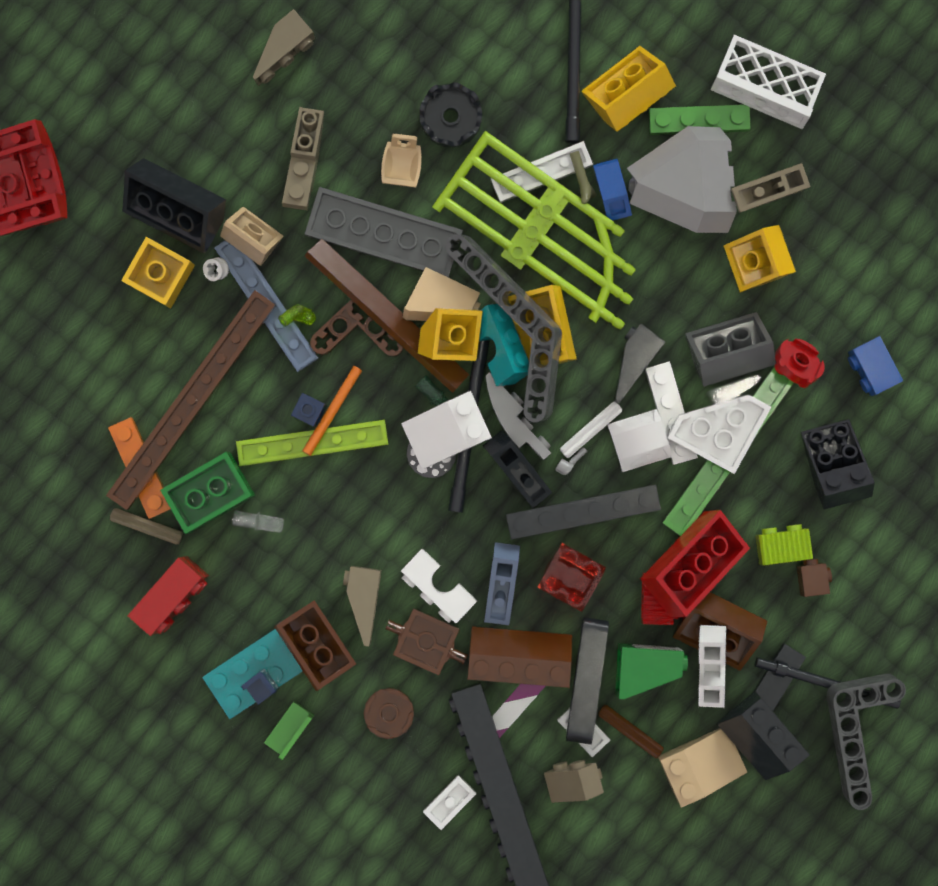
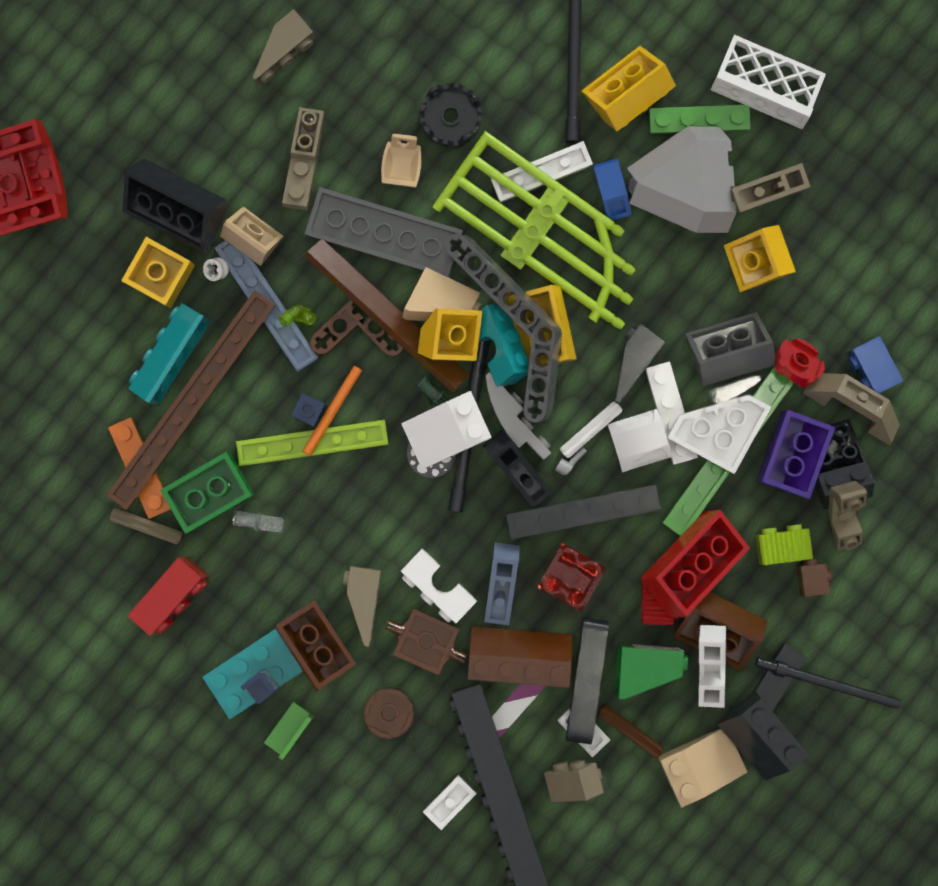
olive piece [570,151,597,204] -> none
dark grey beam [827,674,906,810] -> none
none -> teal slope [128,303,211,406]
none -> dark purple slope [756,410,835,499]
none -> dark tan slope [803,373,900,445]
none -> dark tan slope [828,481,867,551]

